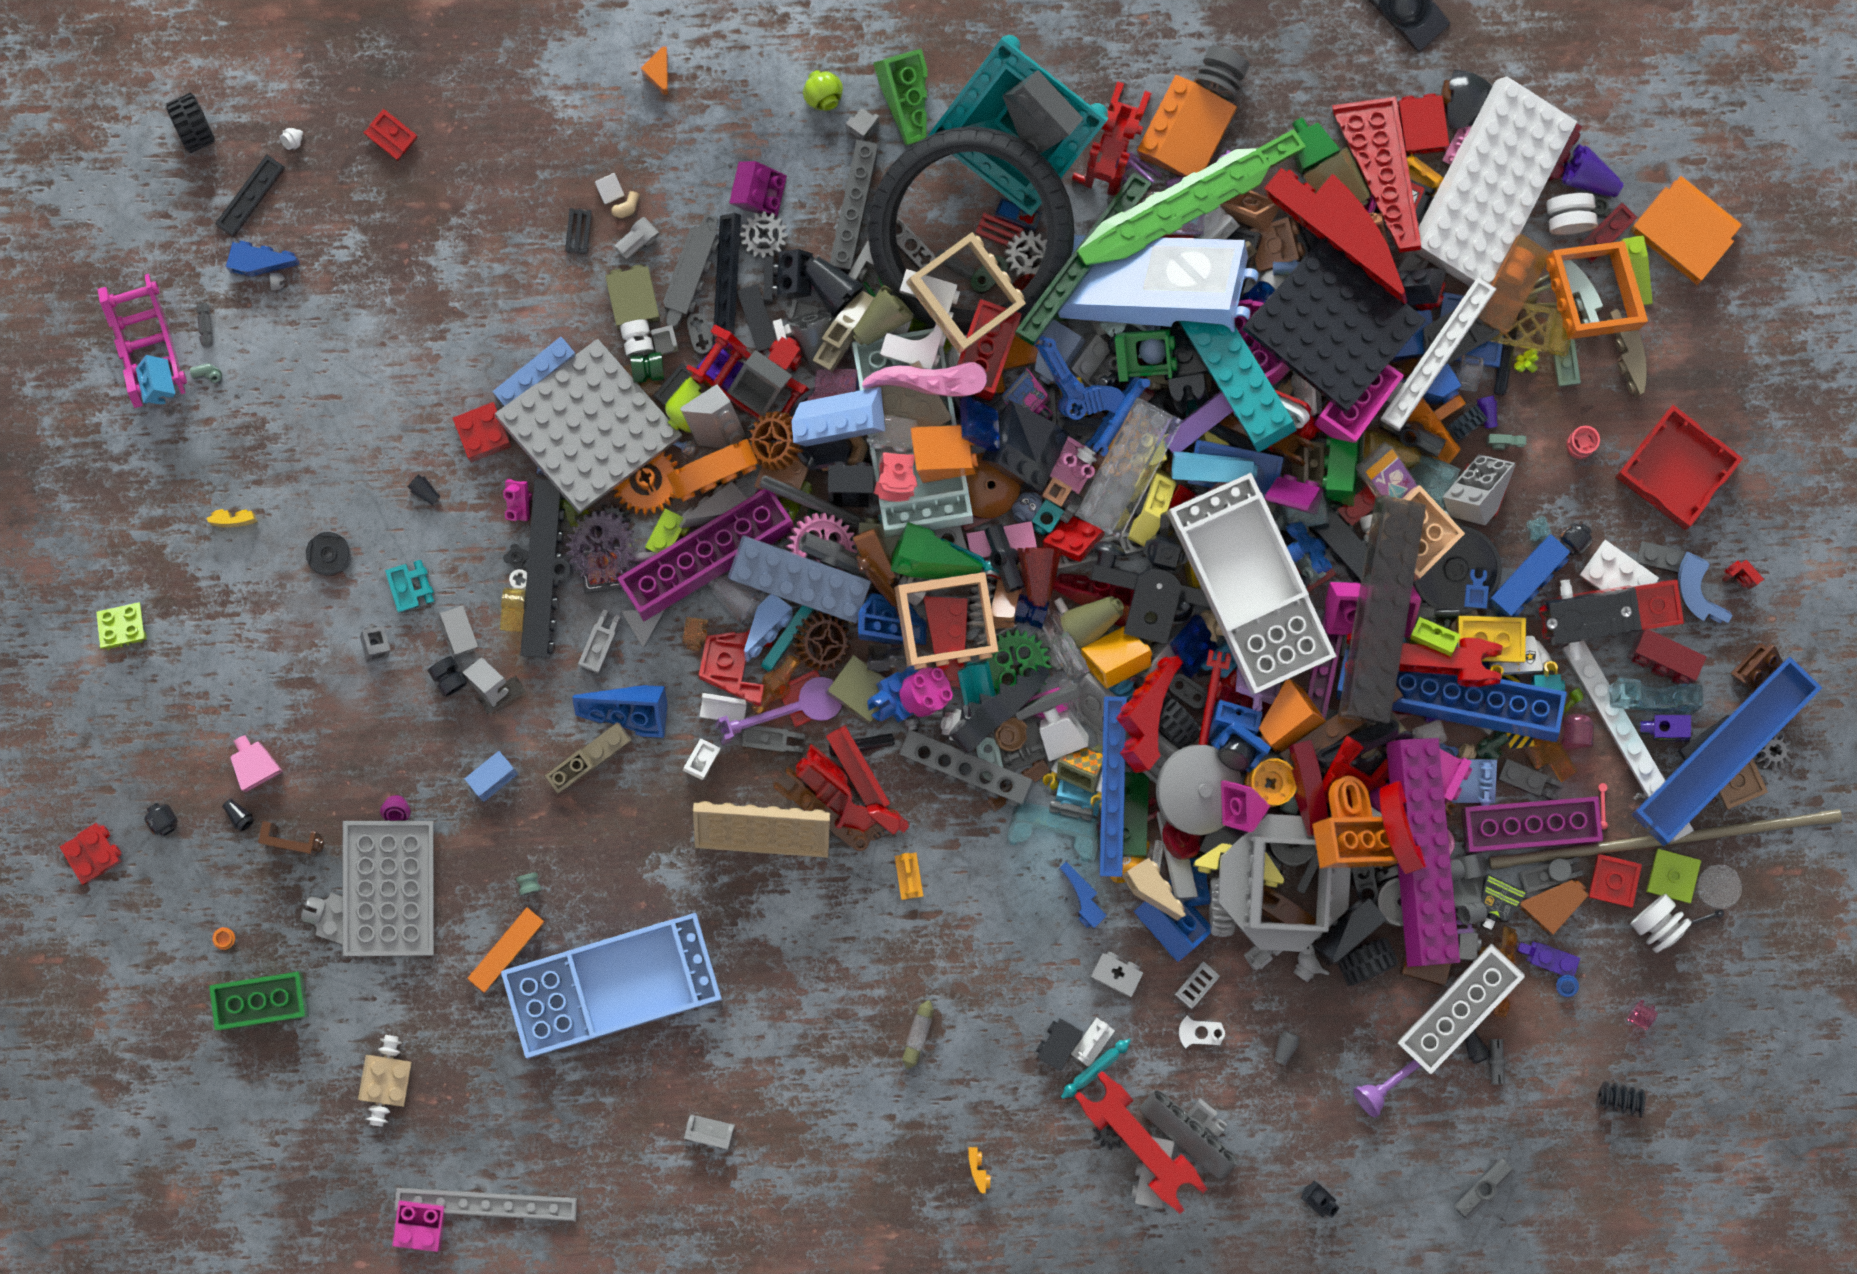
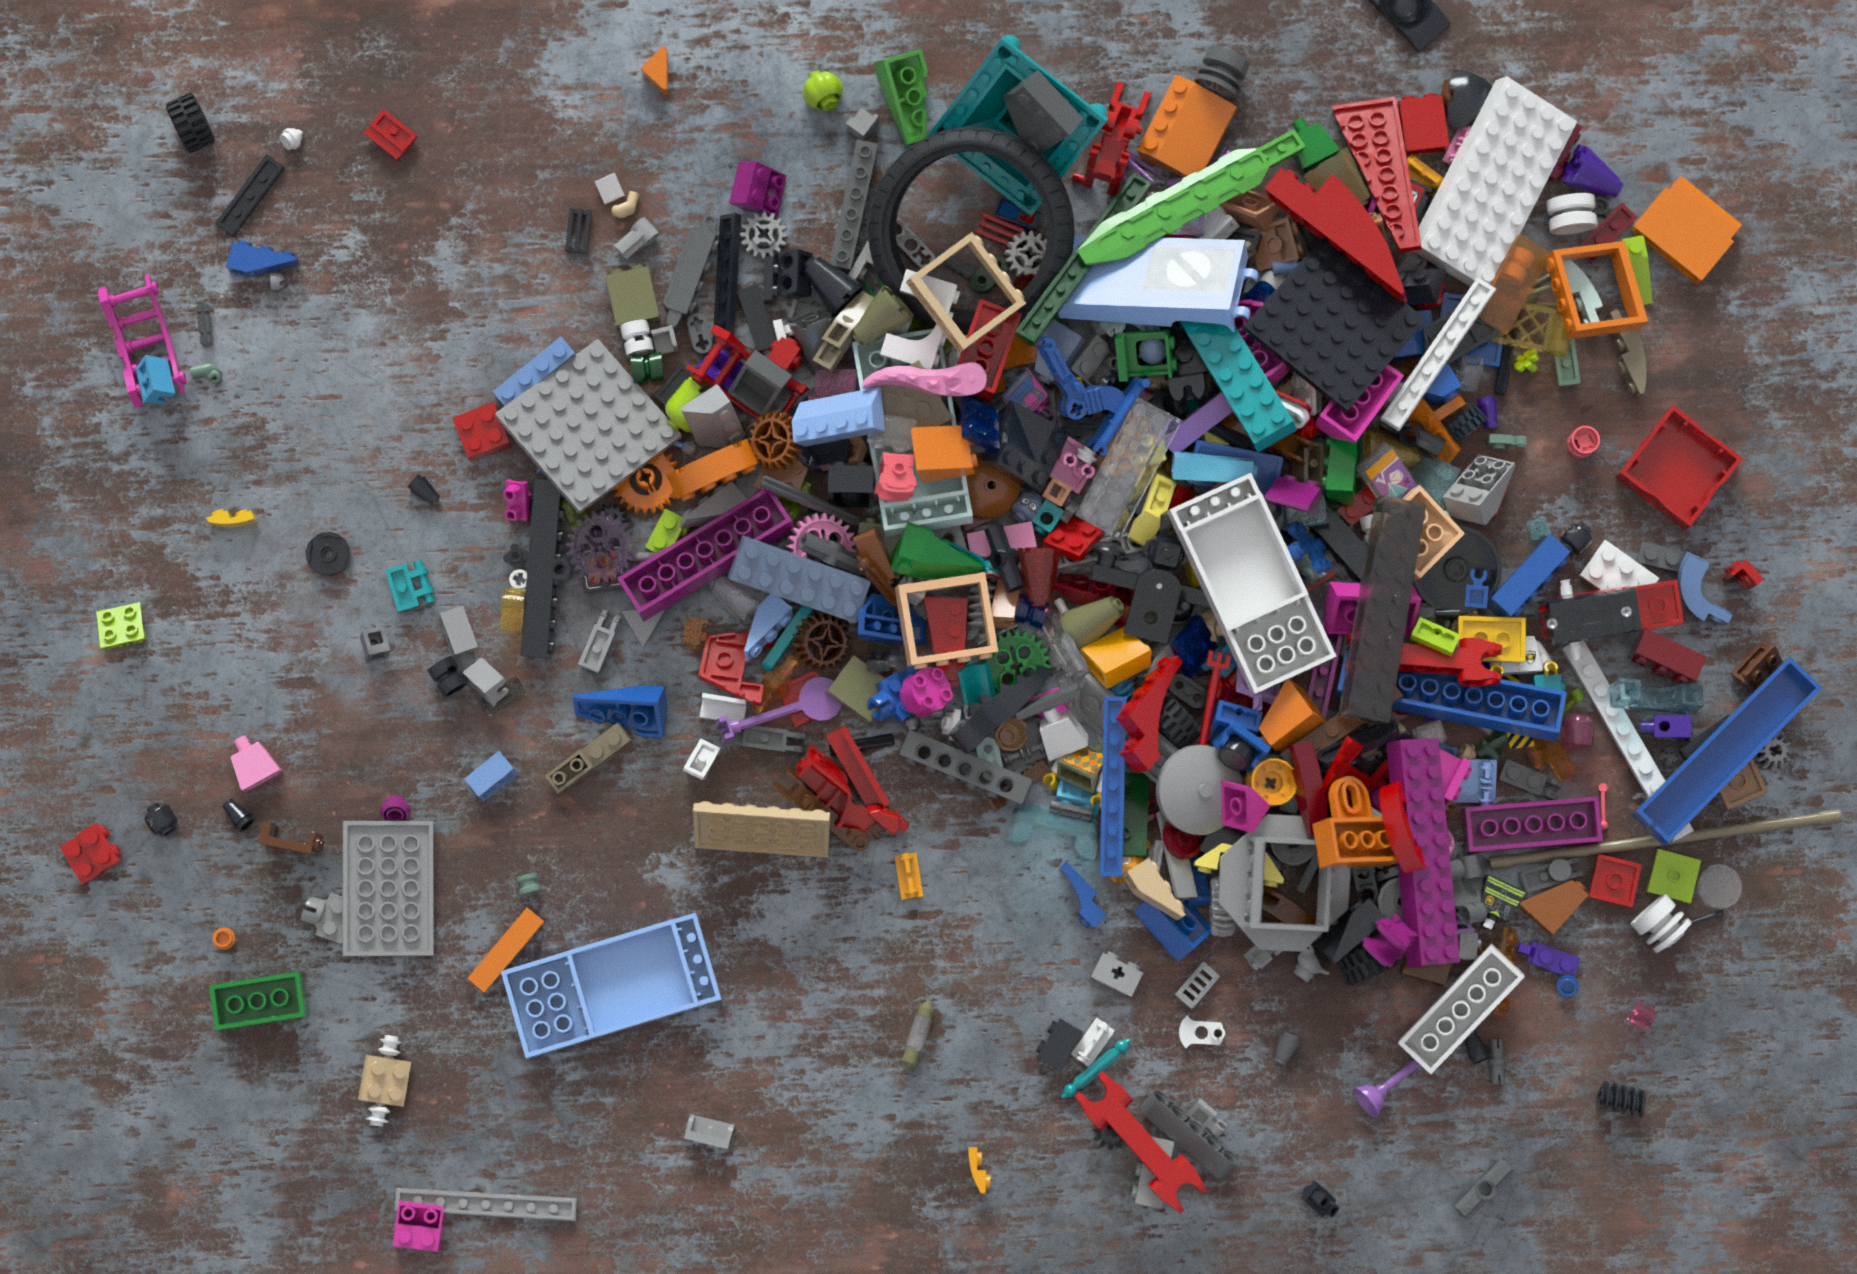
none -> magenta piece [1362,914,1419,967]

